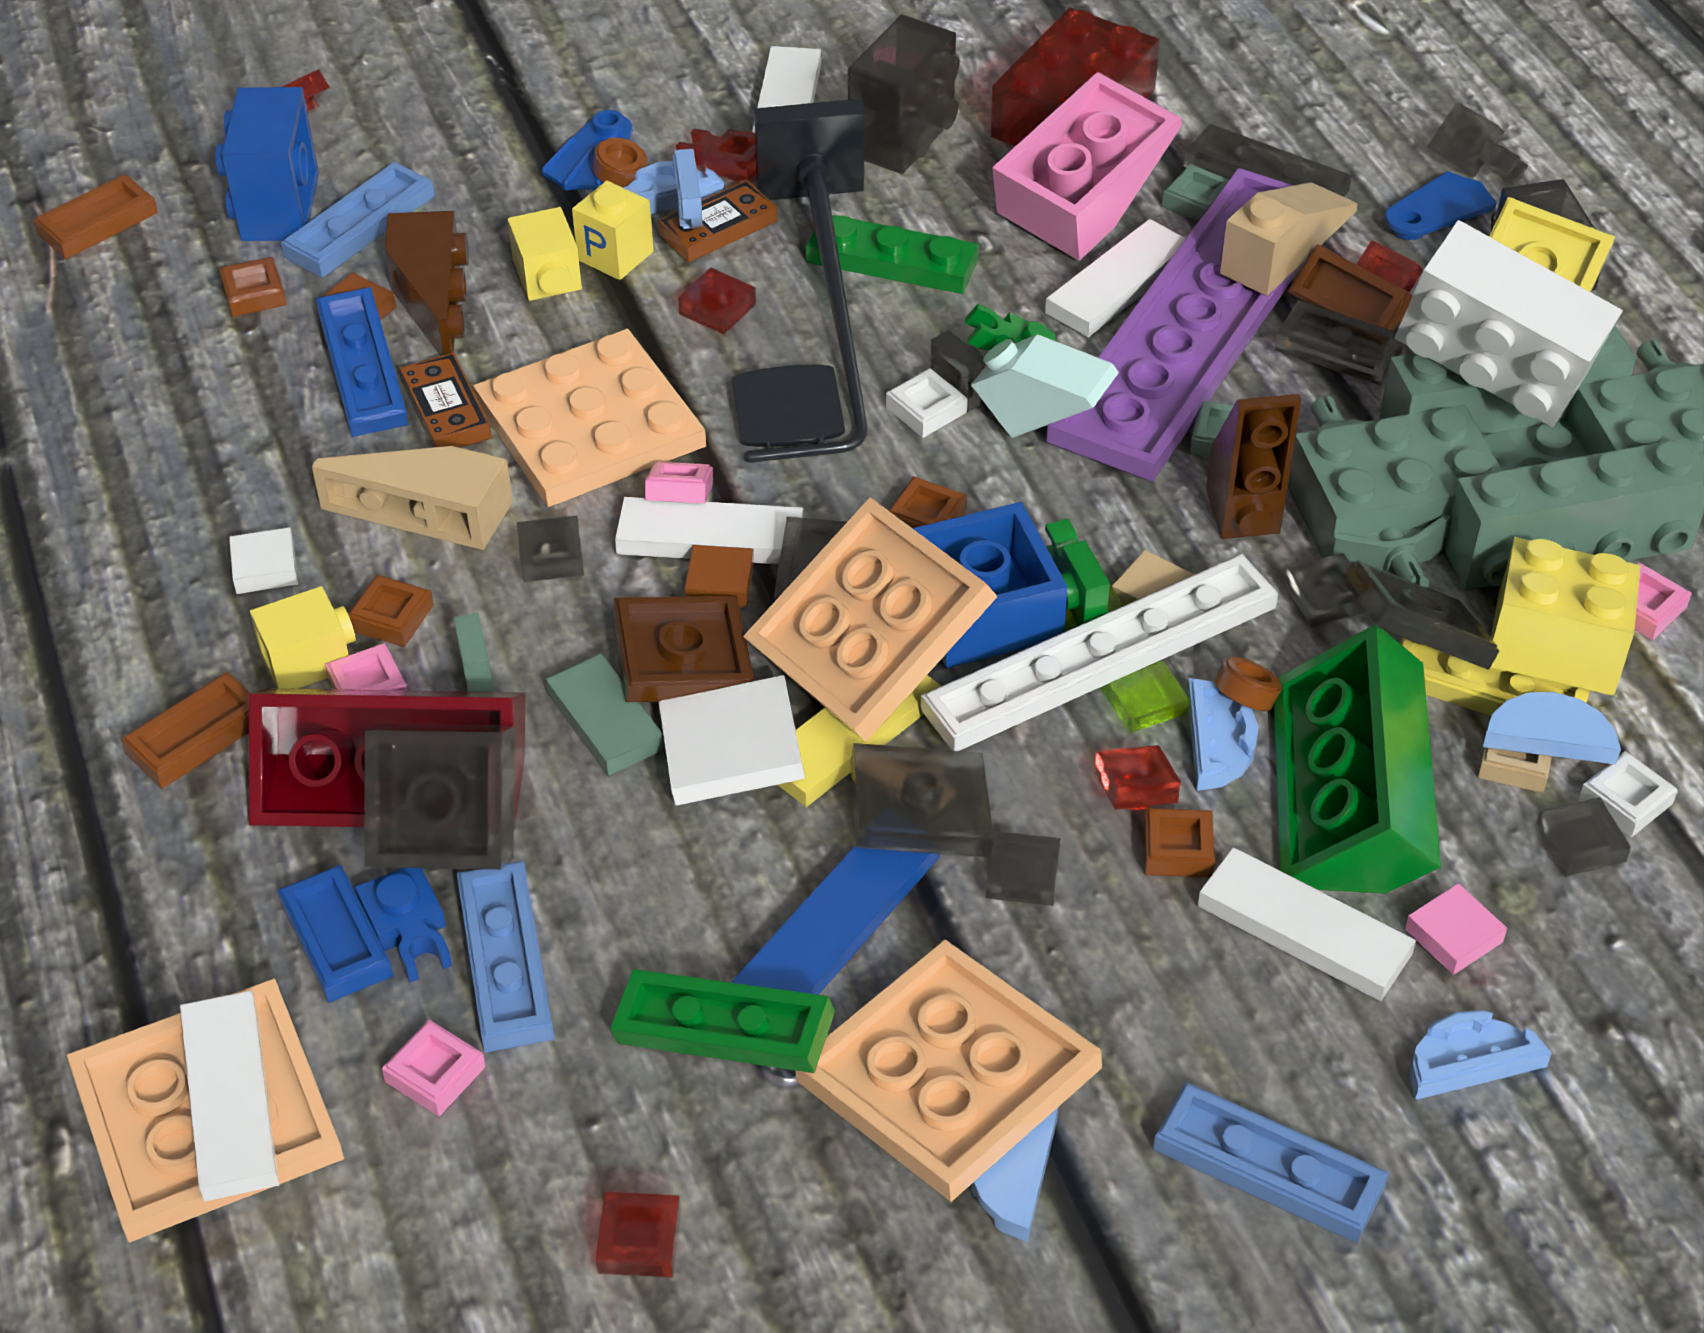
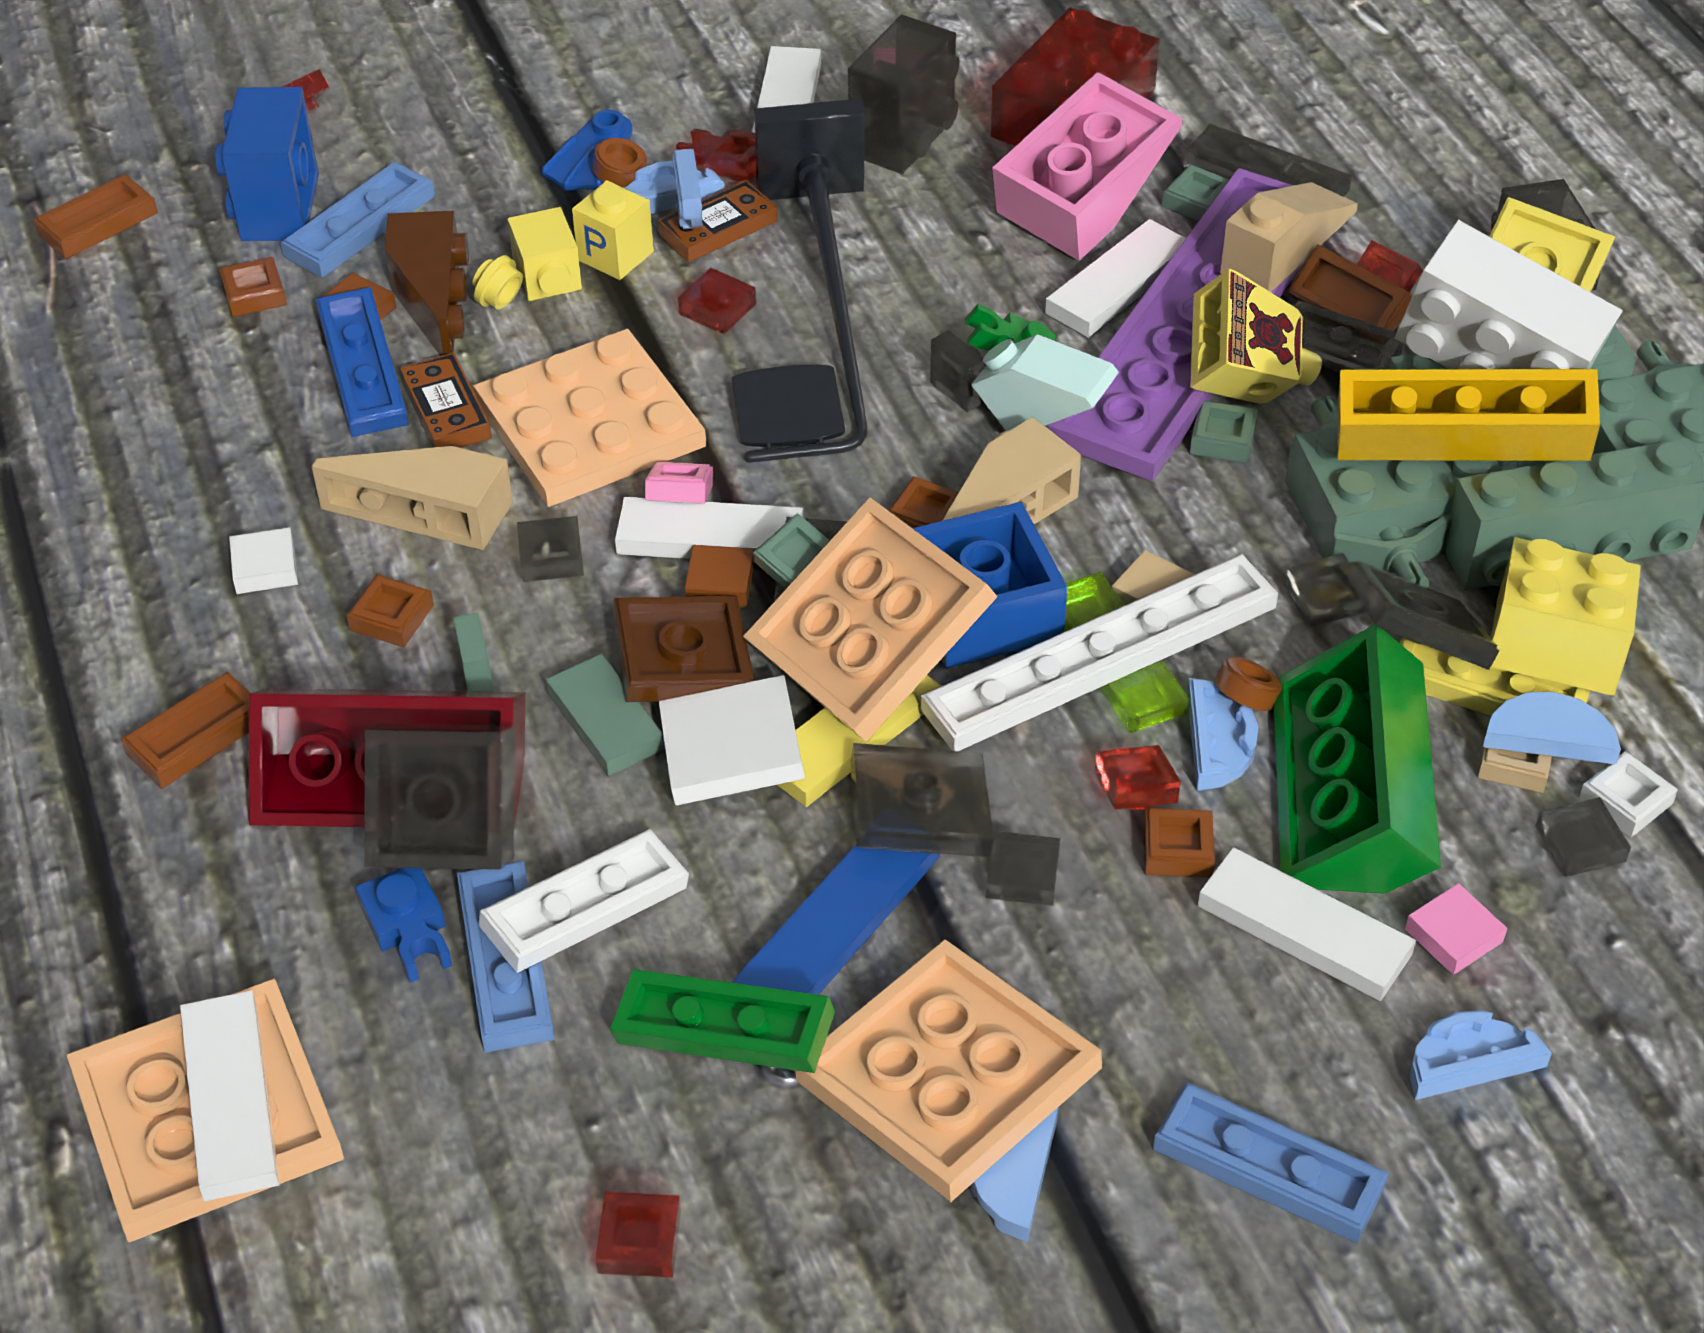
light yellow brick [250,586,356,689] -> none
blue tile [277,865,393,1003] -> none
bright pink tile [325,643,407,690] -> none
bright pink tile [382,1020,486,1117] -> none
green plate [806,215,979,294] -> none
white tile [886,368,967,438] -> none
green plate [1045,518,1110,626] -> none
reddish brown slope [1206,394,1301,539] -> none
blue piece [1385,171,1497,240] -> none
clear smoke plate [1427,102,1529,184] -> none
bright pink tile [1635,562,1692,641] -> none
none -> light yellow plate [472,255,523,310]
none -> white tile [479,829,689,973]
none -> sand green tile [753,513,830,589]
none -> tan slope [942,417,1081,524]
none -> light yellow torso [1190,268,1322,404]
none -> yellow brick [1338,369,1600,461]

